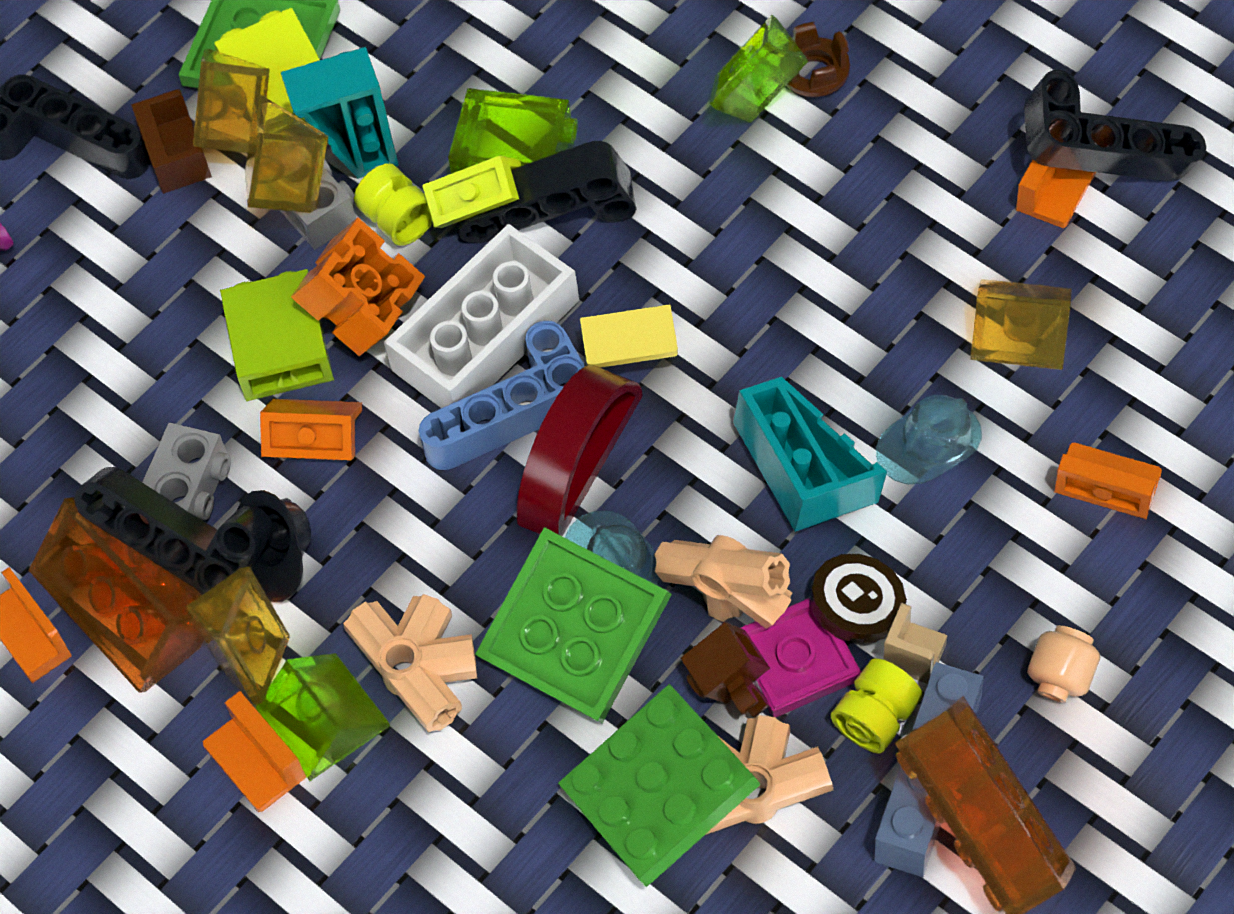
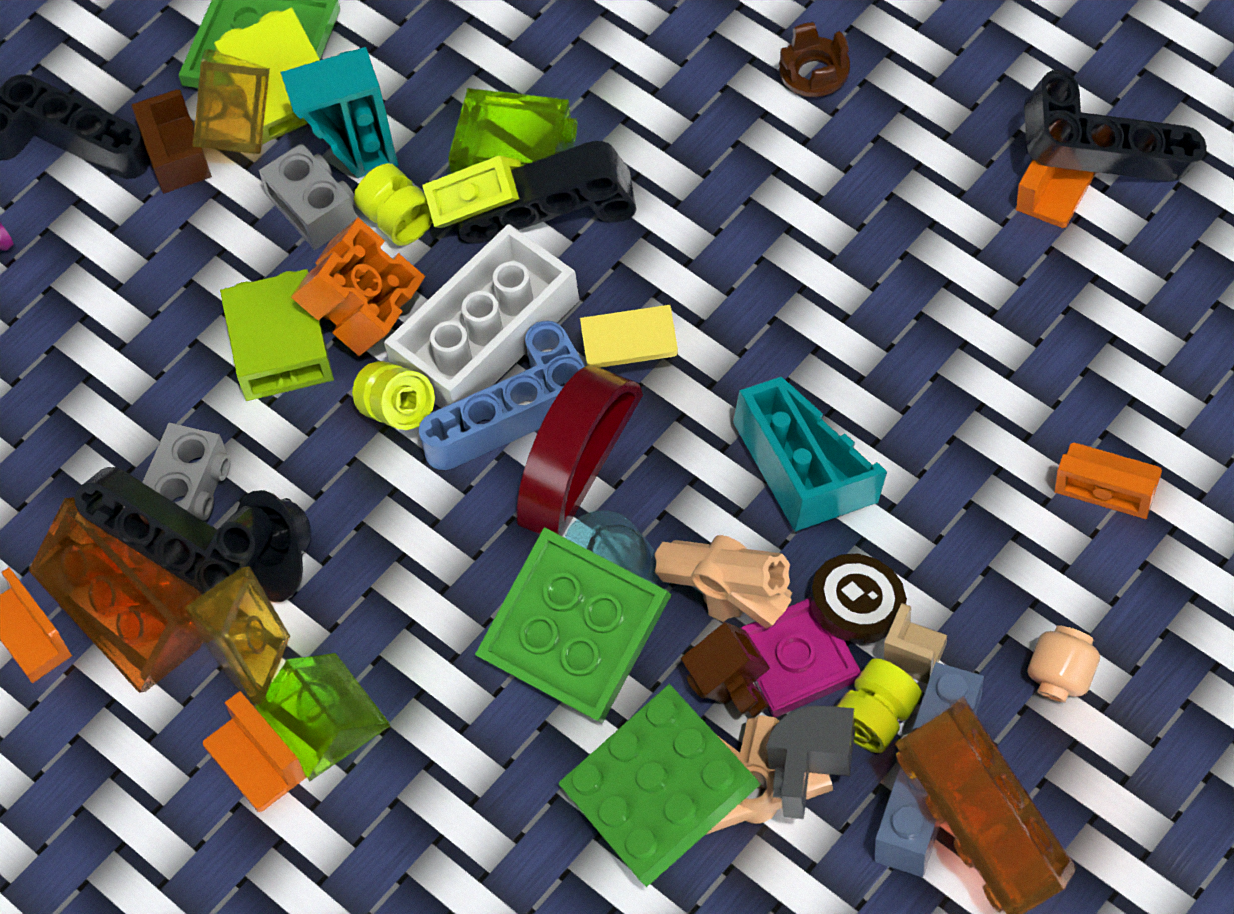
clear yellow slope [245,95,328,213] -> none
orange panel [260,399,362,460] -> none
light nougat piece [343,594,477,733] -> none
clear neon green slope [709,15,809,122] -> none
clear light blue piece [876,395,982,485] -> none
clear yellow slope [970,279,1072,370] -> none
none -> neon yellow wheel [352,361,435,430]
none -> dark grey brick [767,705,855,819]

